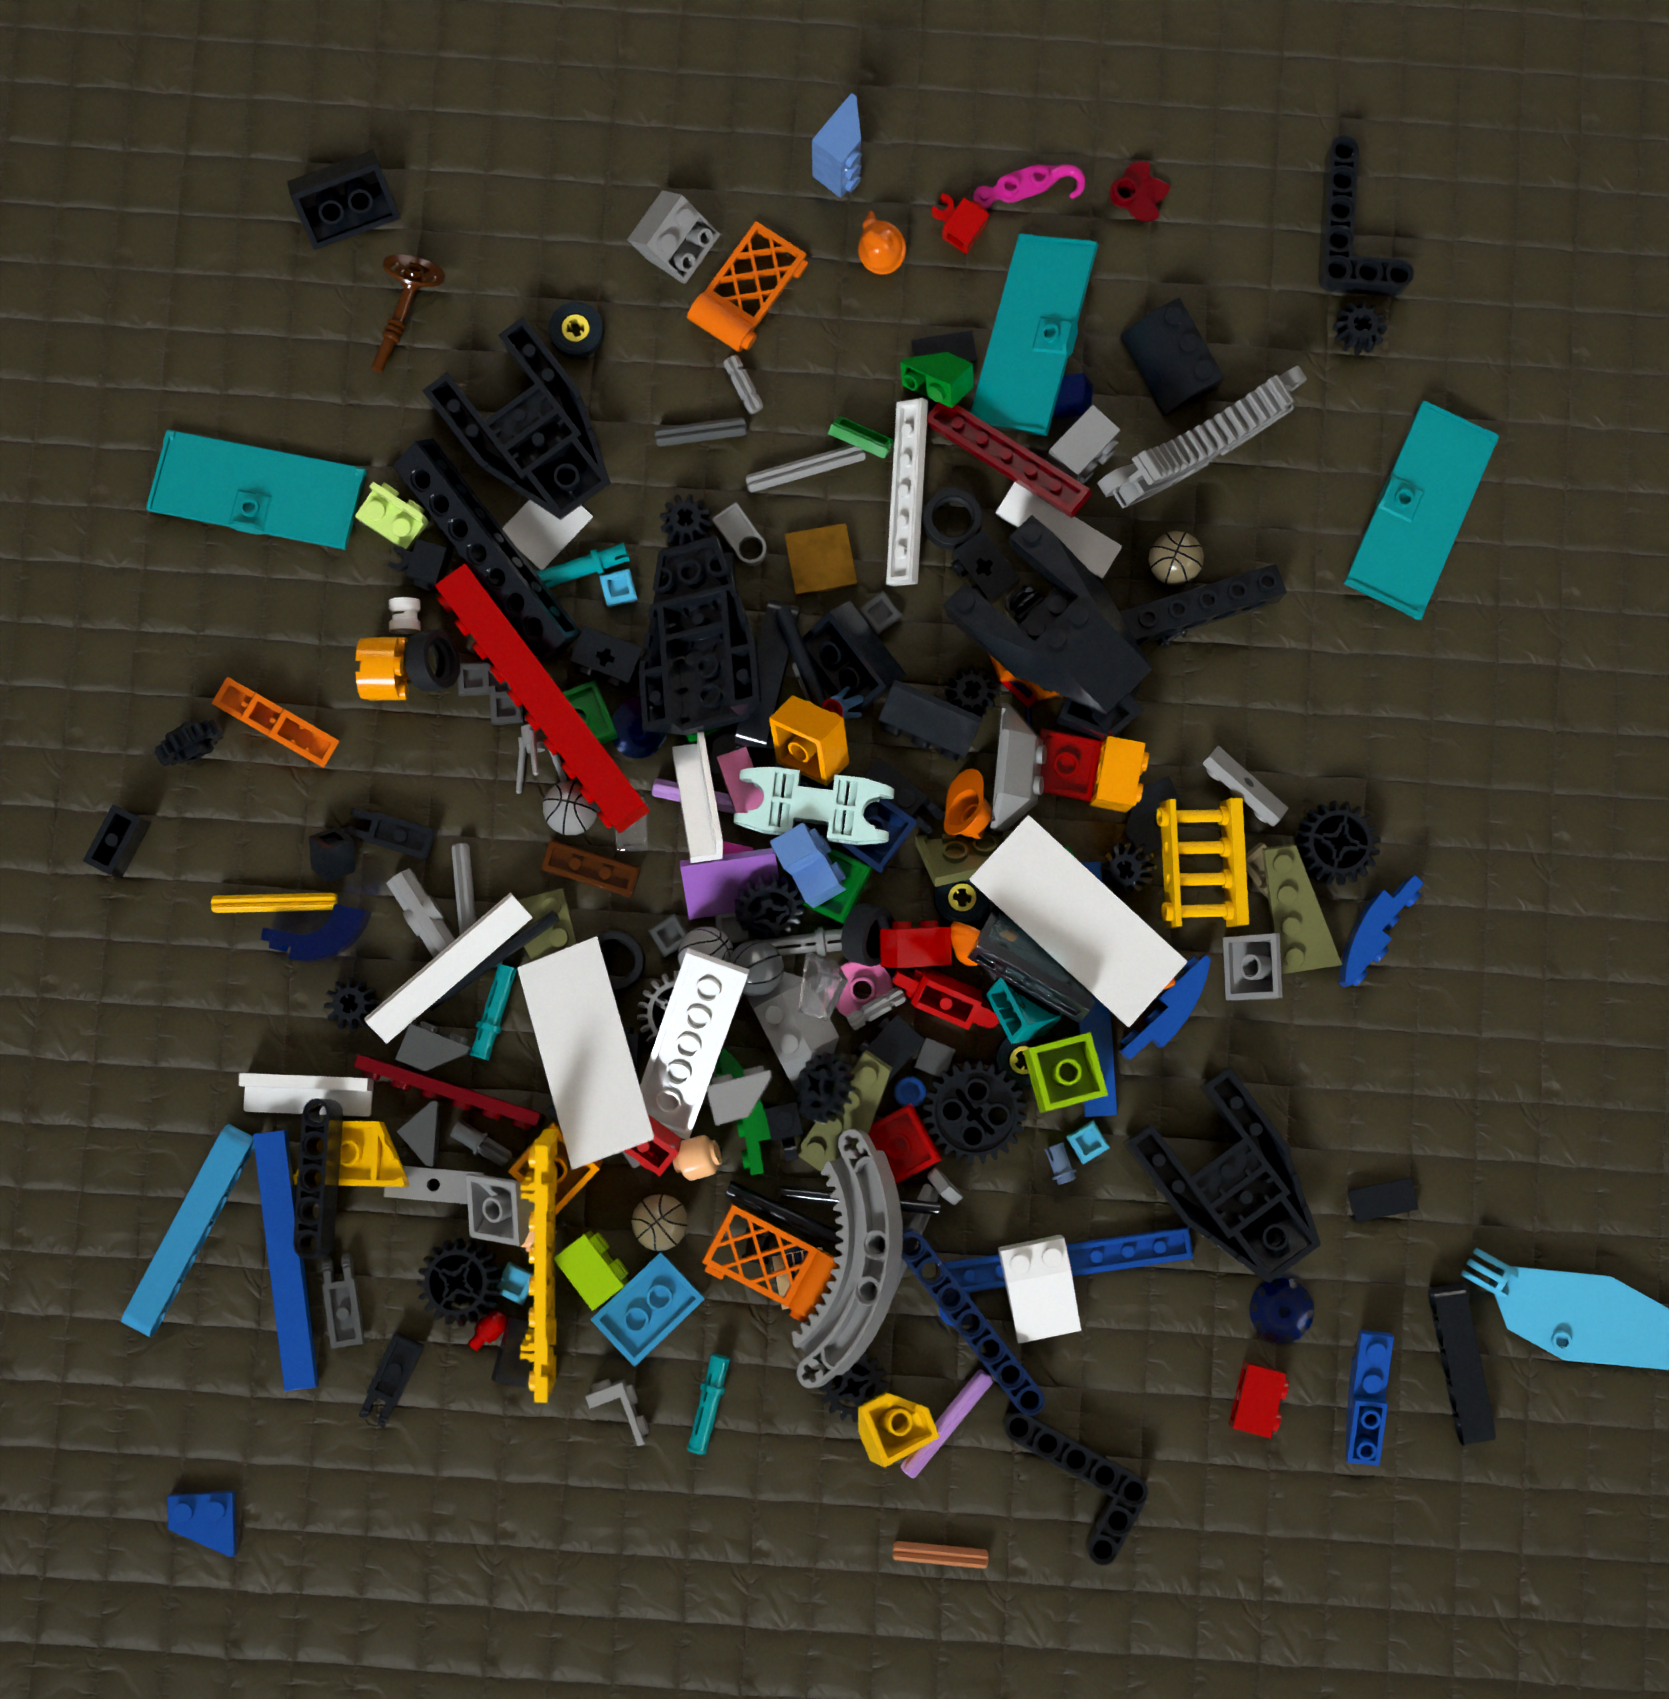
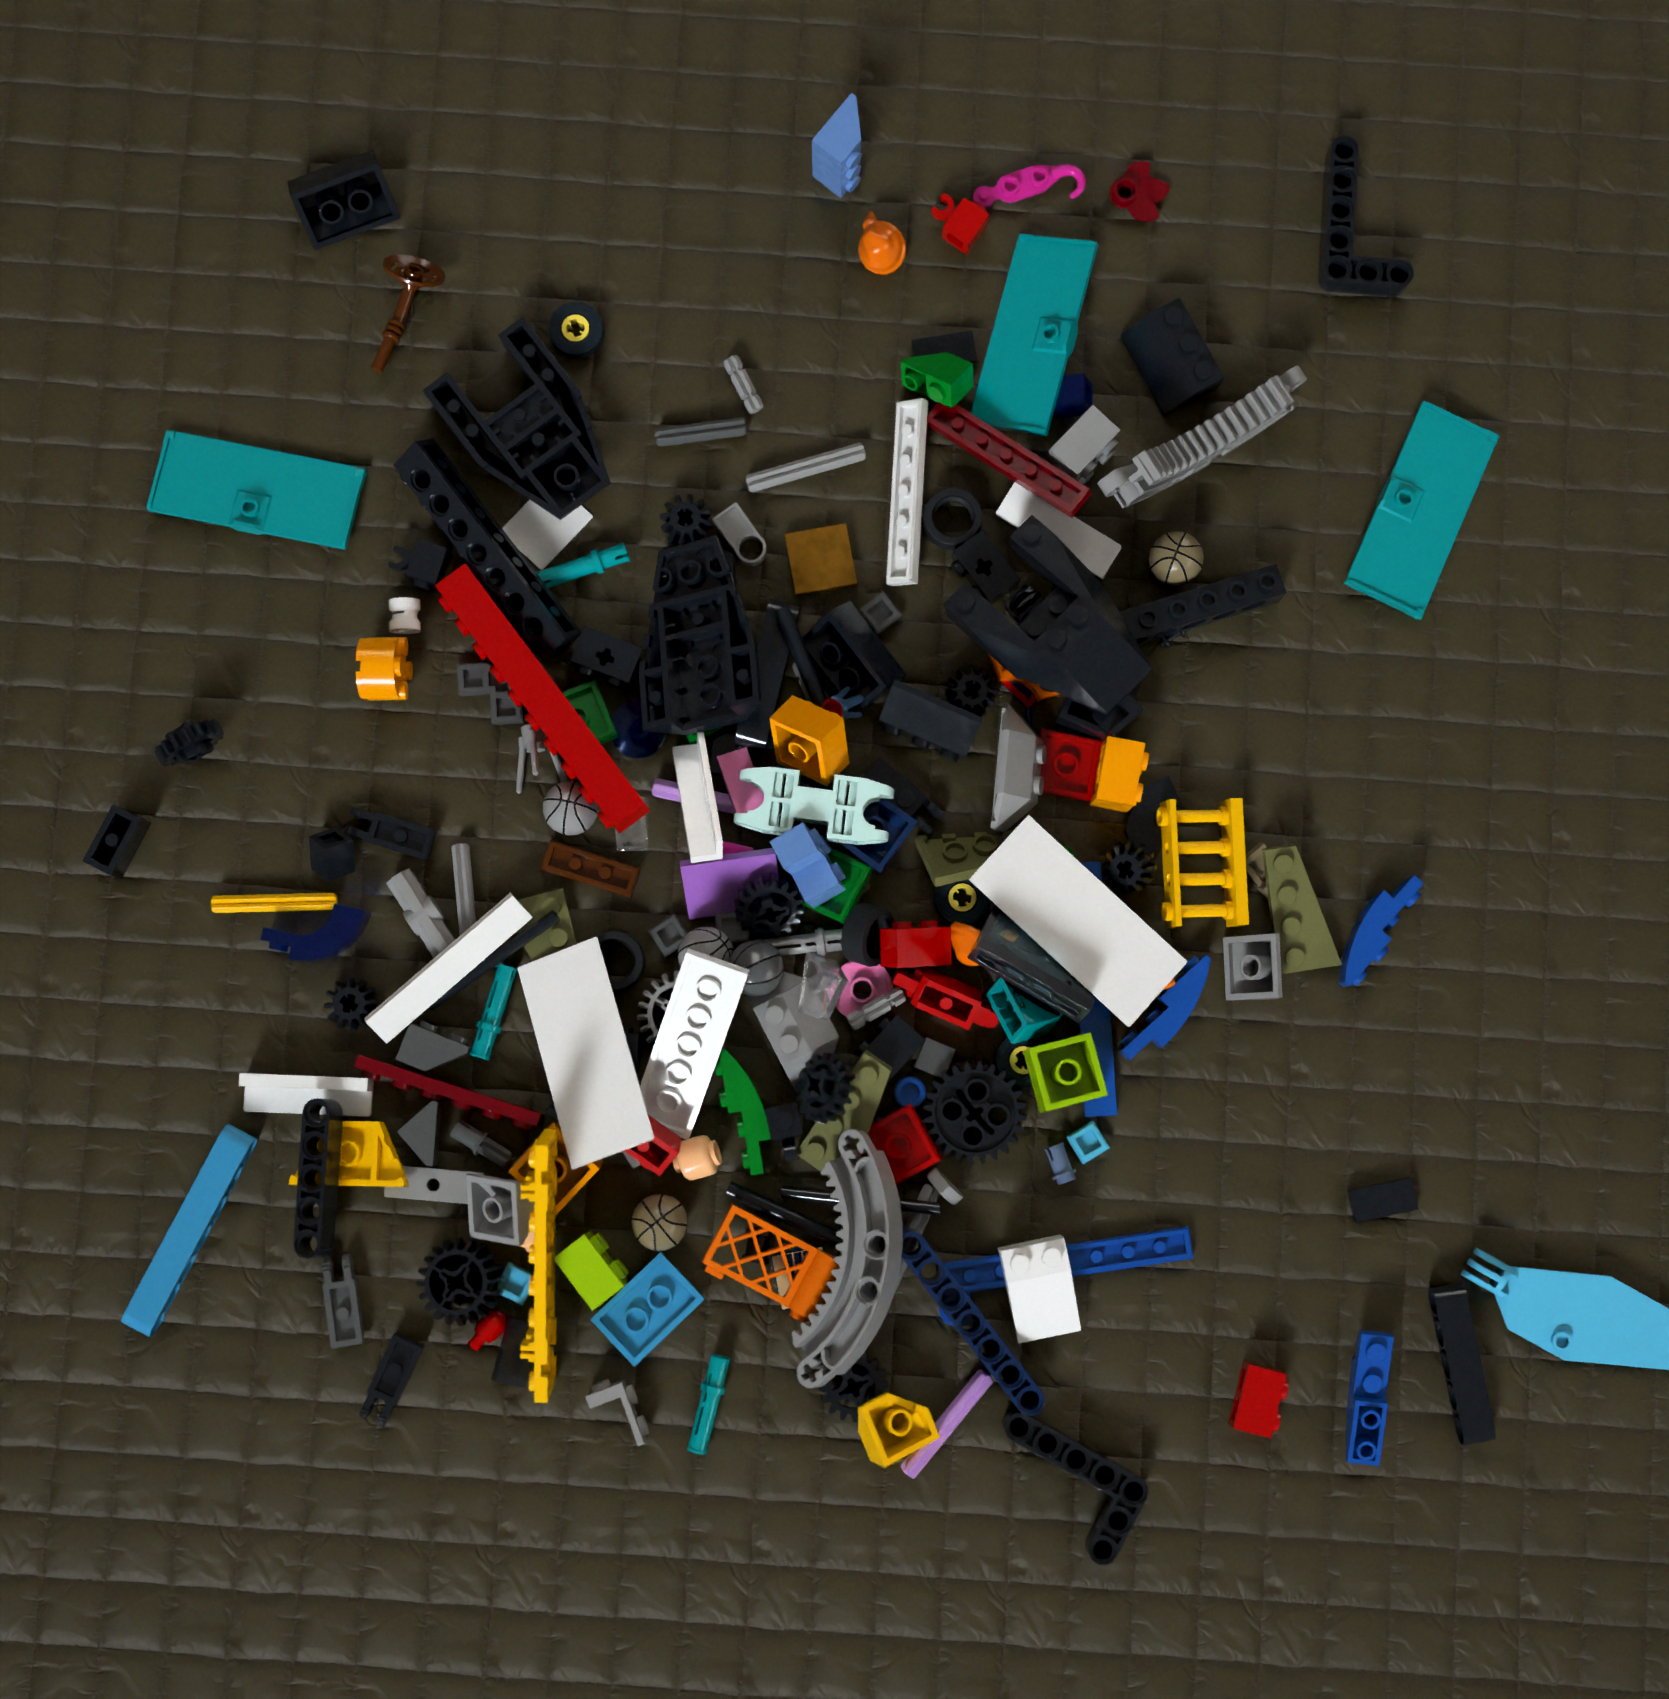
blue wing [167,1491,237,1557] -> none
orange slope [211,677,340,768] -> none
blue tile [253,1130,319,1391] -> none
yellowish green bracket [355,482,429,551] -> none
black tyre [404,629,460,692] -> none
medium azure tile [599,568,638,608] -> none
light grey slope [627,190,720,284] -> none
orange piece [687,221,809,352] -> none
light grey slope [706,1066,773,1125] -> none
green tile [828,416,894,459] -> none
nougat axle [892,1541,989,1569] -> none
orange piece [944,768,992,839] -> none
black wedge [1122,1067,1321,1283] -> none
light grey tile [1203,746,1289,827] -> none
clear blue dish [1249,1278,1314,1343] -> none
black gear [1295,800,1381,886] -> none
black gear [1332,300,1387,356] -> none

